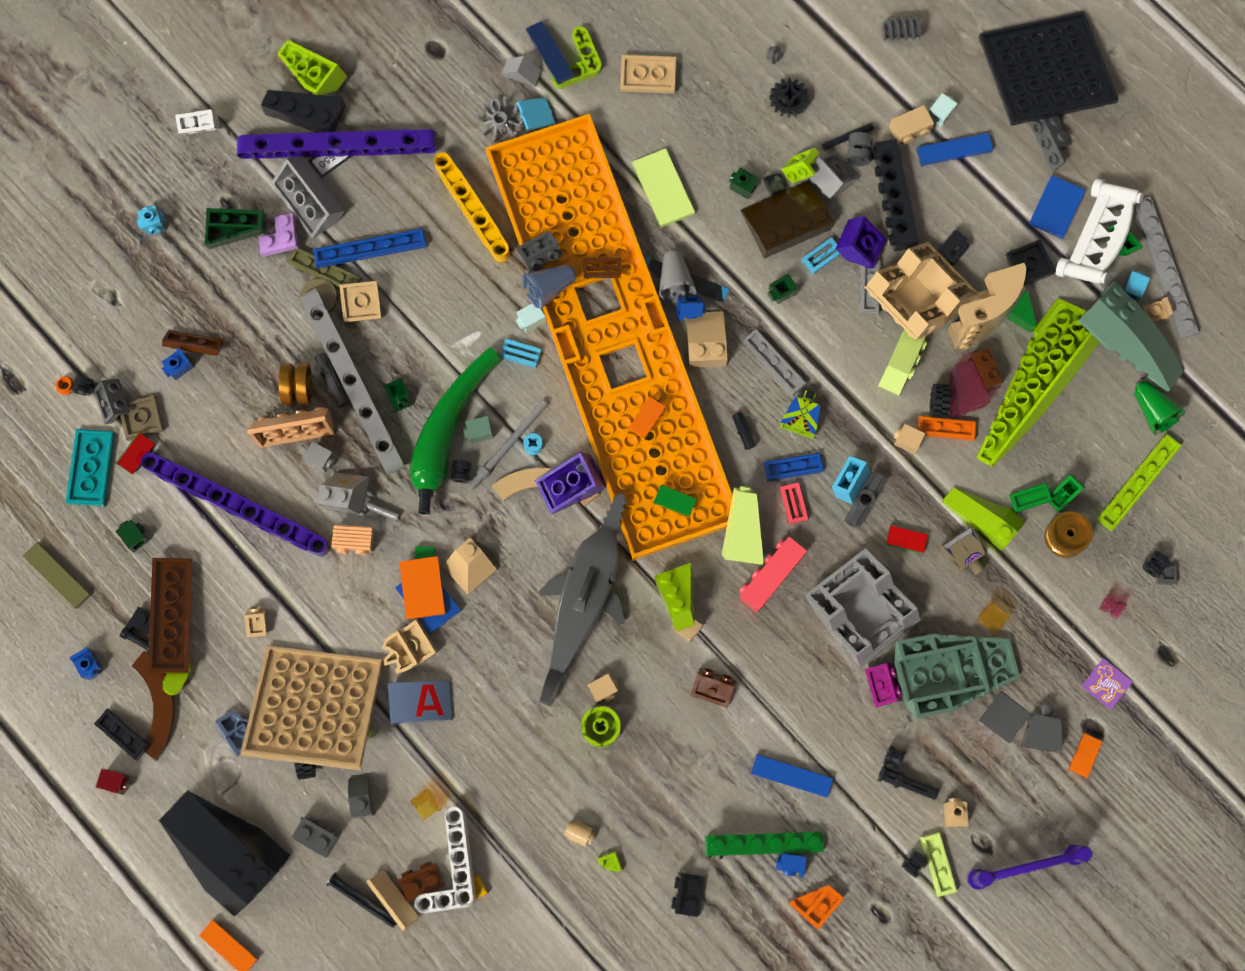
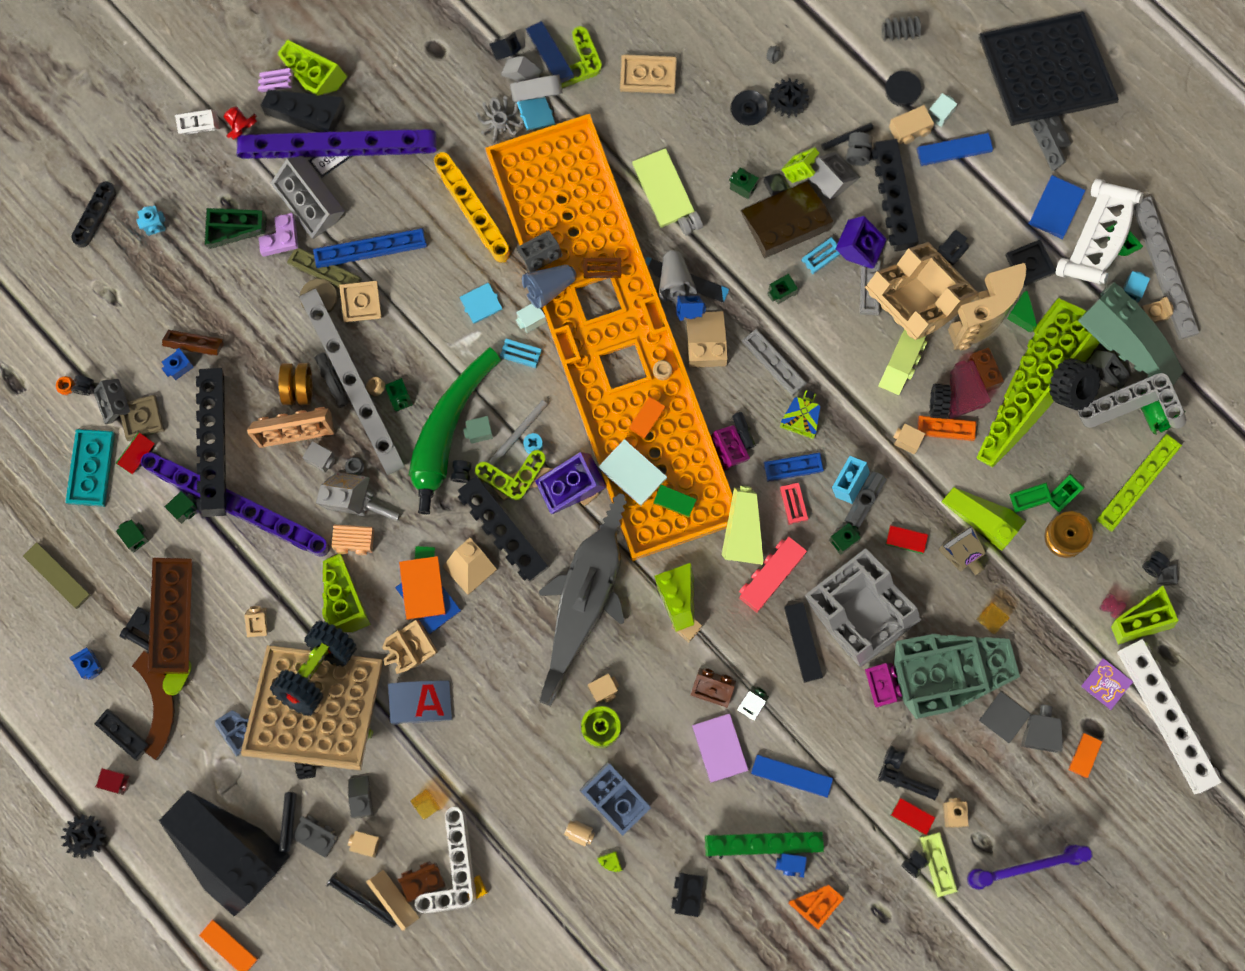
none -> black gear [61,814,107,859]
none -> black beam [71,181,116,248]
none -> dark green brick [164,491,197,524]
none -> black brick [196,368,227,517]
none -> red plate [224,106,257,140]
none -> lavender tile [258,68,293,92]
none -> black plate [270,621,357,716]
none -> black axle [279,792,296,852]
none -> lime wedge [322,554,371,633]
none -> dark grey plate [345,457,364,476]
none -> tan brick [348,831,381,858]
none -> tan tile [366,377,385,397]
none -> black brick [458,476,548,582]
none -> medium azure piece [460,283,503,324]
none -> lime beam [475,450,545,500]
none -> black panel [489,32,522,60]
none -> light grey beam [510,75,563,103]
none -> sand blue slope [579,762,651,836]
none -> light aqua tile [598,439,667,506]
none -> tan tile [653,360,672,381]
none -> light grey wheel [678,211,703,236]
none -> lavender tile [692,714,748,783]
none -> magenta bracket [710,425,750,471]
none -> black dish [731,90,767,126]
none -> bracket [737,686,769,720]
none -> black tile [784,602,823,683]
none -> dark green brick [829,523,861,555]
none -> black tile [885,71,922,107]
none -> red tile [890,798,935,836]
none -> black tyre [1049,358,1101,410]
none -> light grey beam [1078,373,1187,428]
none -> dark grey slope [1088,350,1130,390]
none -> lime wedge [1111,586,1179,645]
none -> white brick [1117,639,1221,794]

